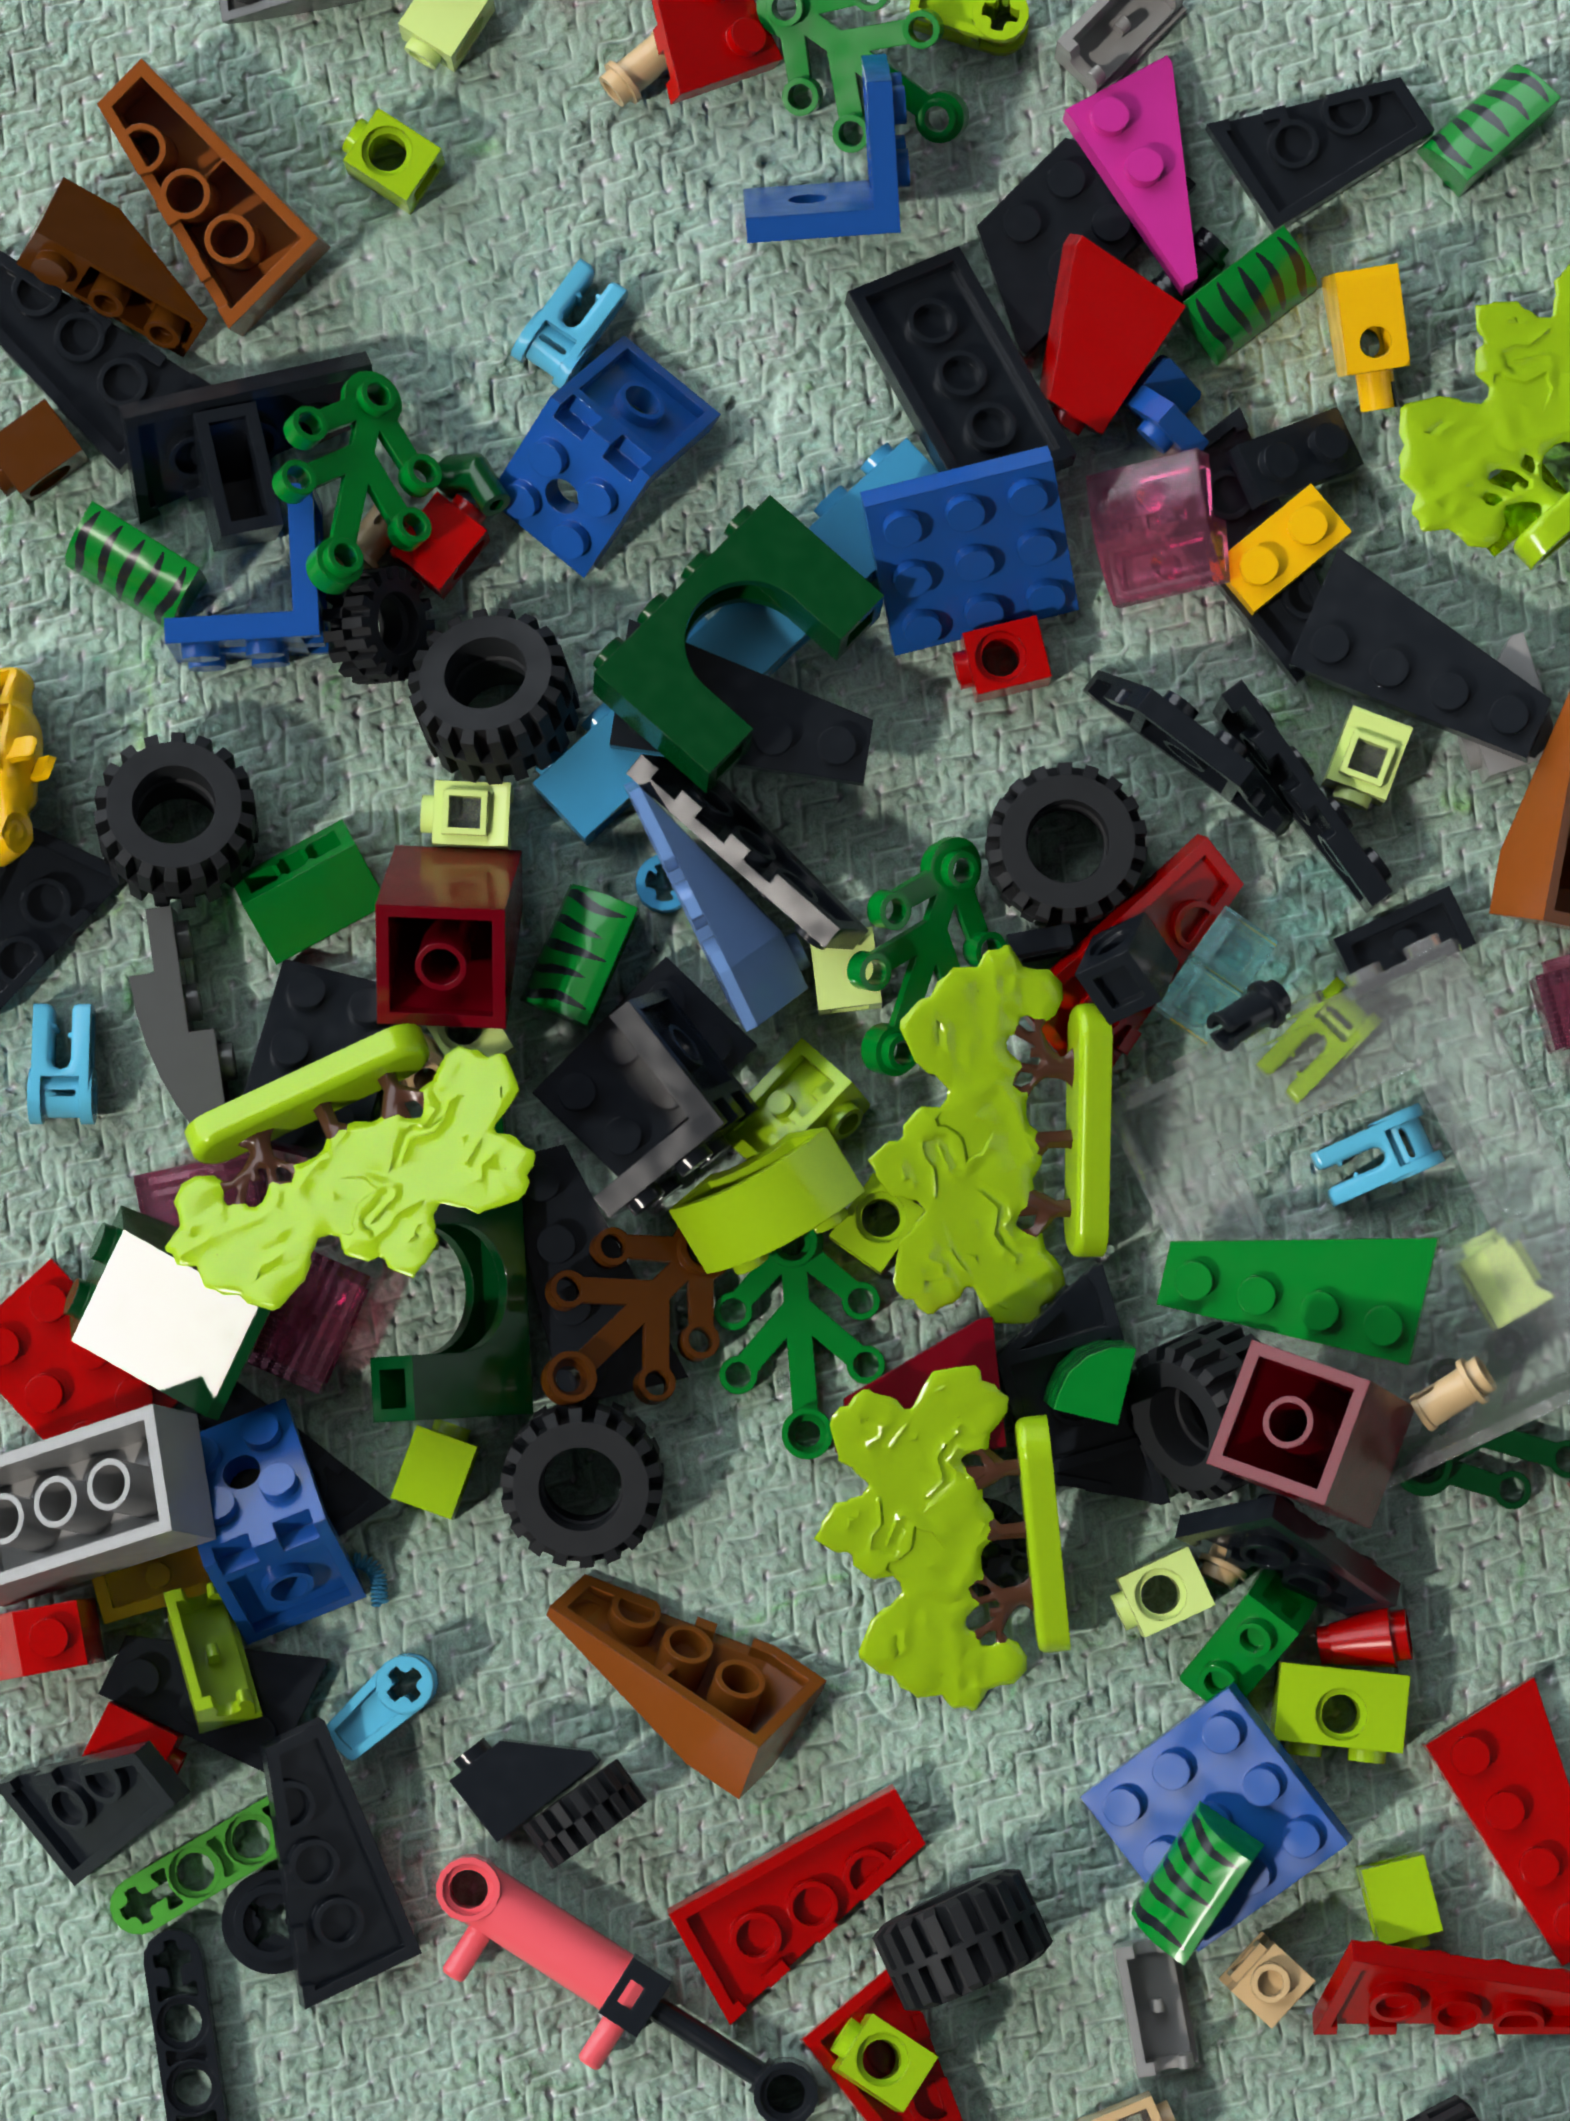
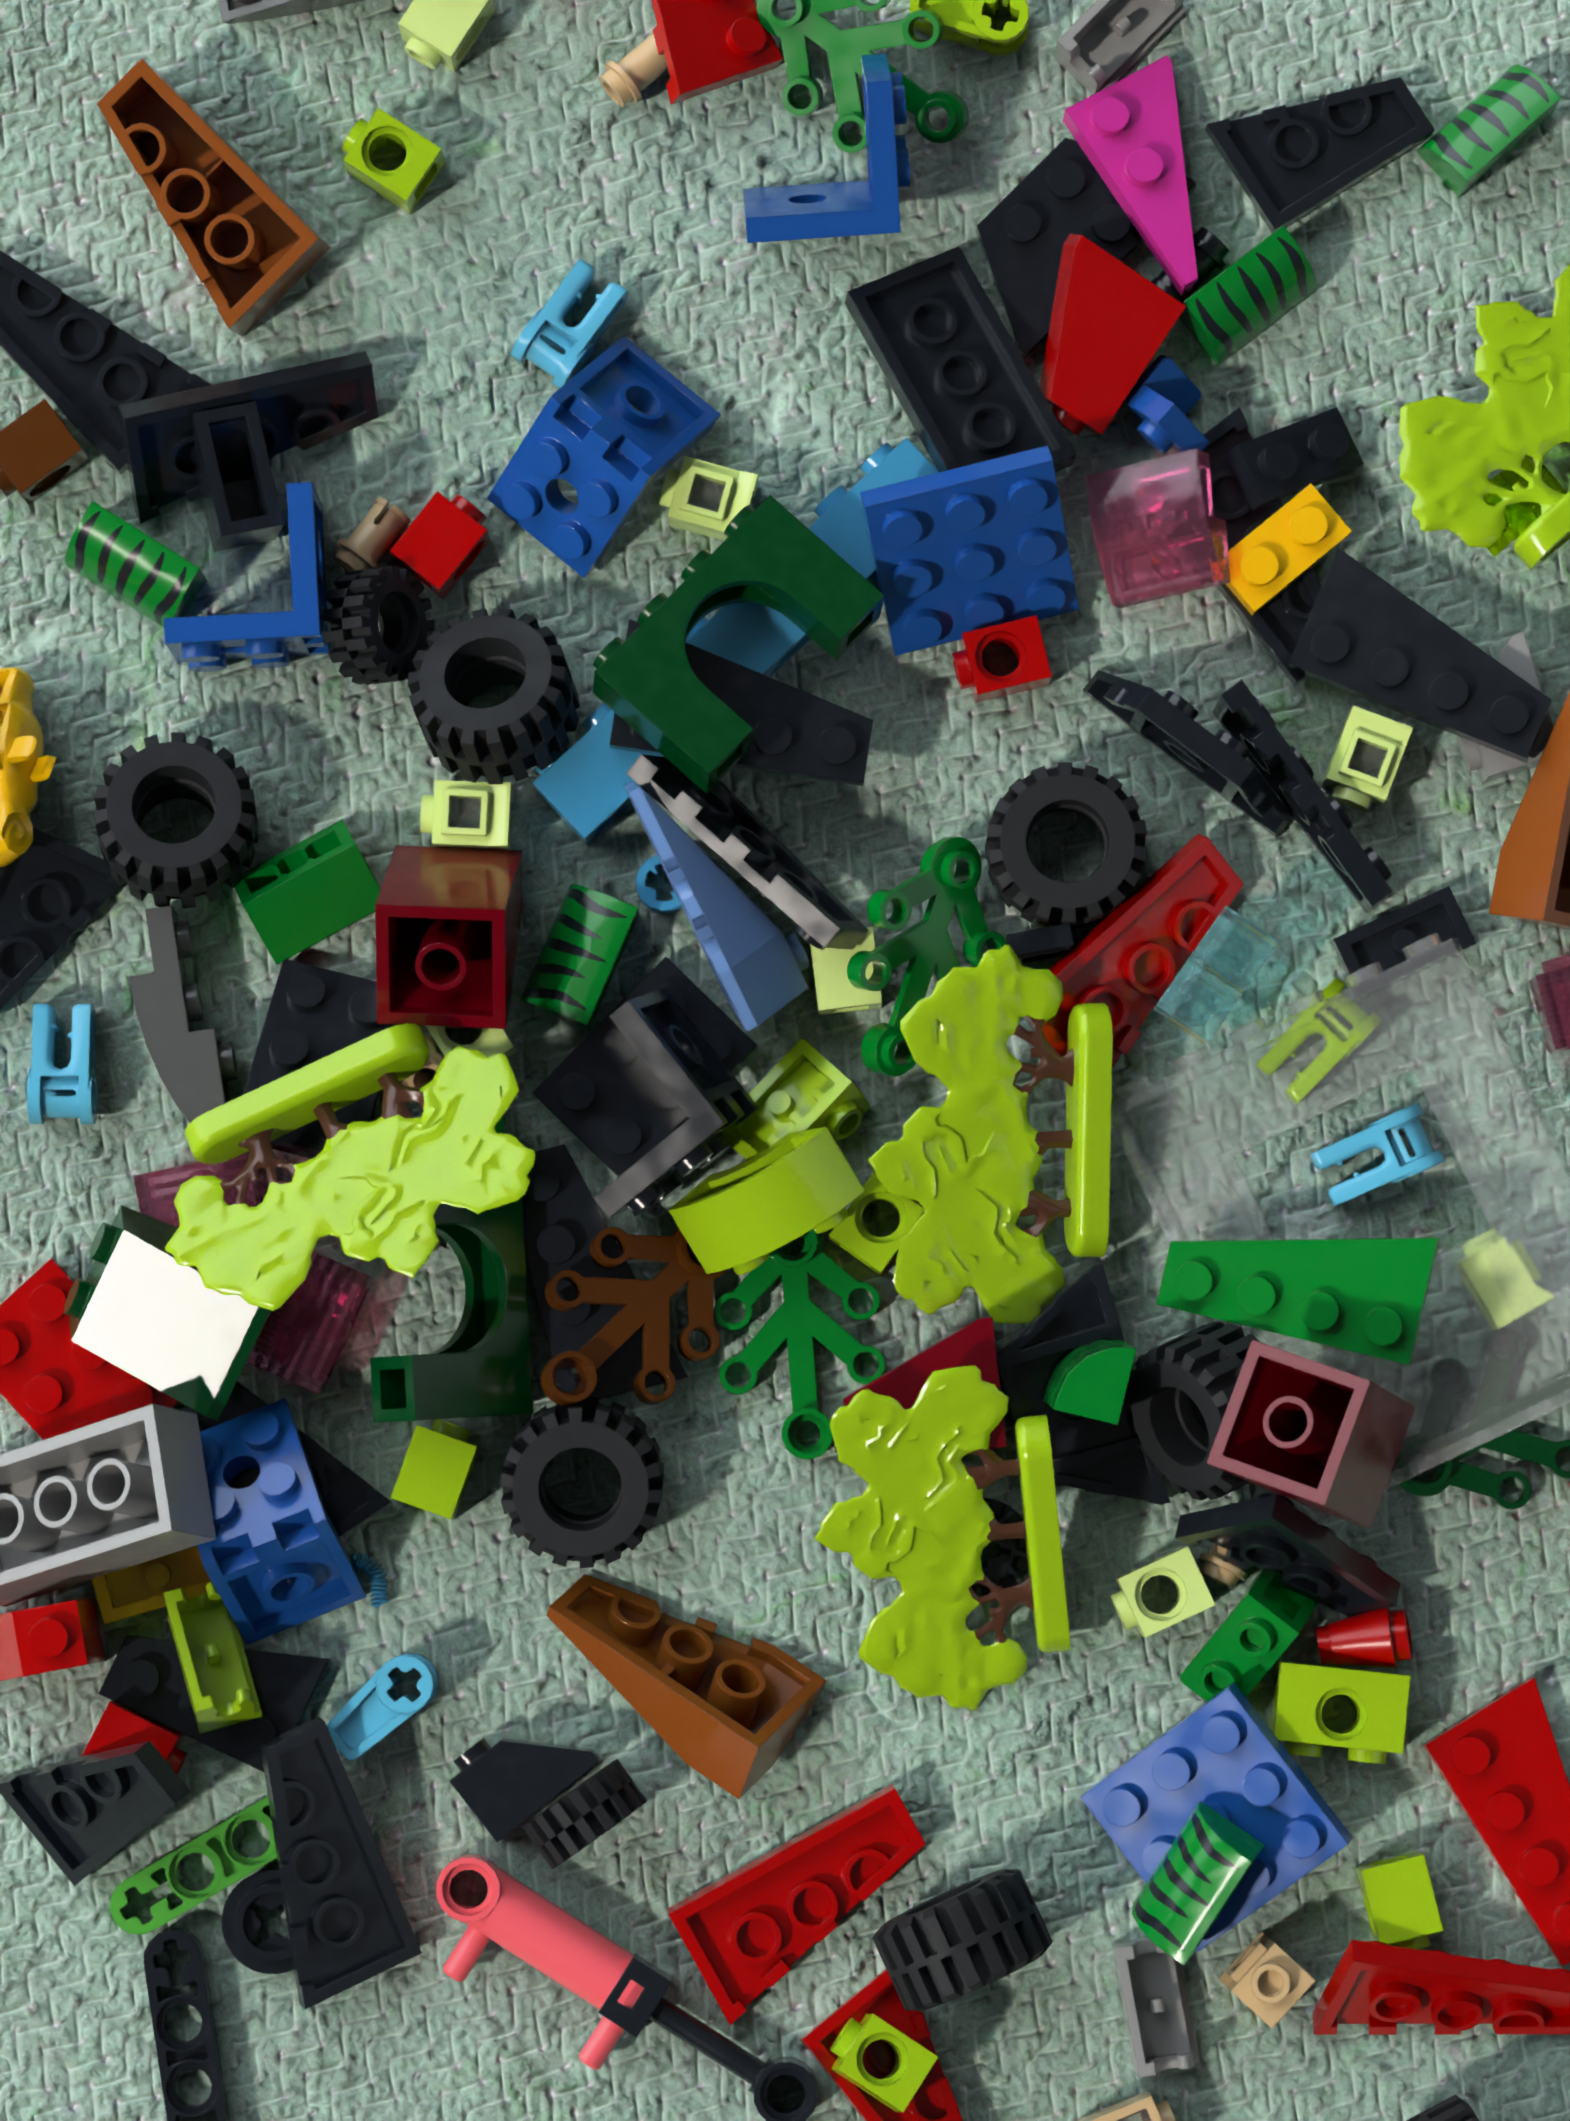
reddish brown slope [16,177,208,357] -> none
green plant [272,371,442,595] -> none
dark green arm [437,453,511,516] -> none
black brick [1075,912,1179,1025] -> none
black pin [1206,980,1292,1052] -> none
yellow torso [1321,263,1410,412] -> none
tan pin [1409,1356,1497,1432] -> none
none -> yellowish green window [659,456,759,541]

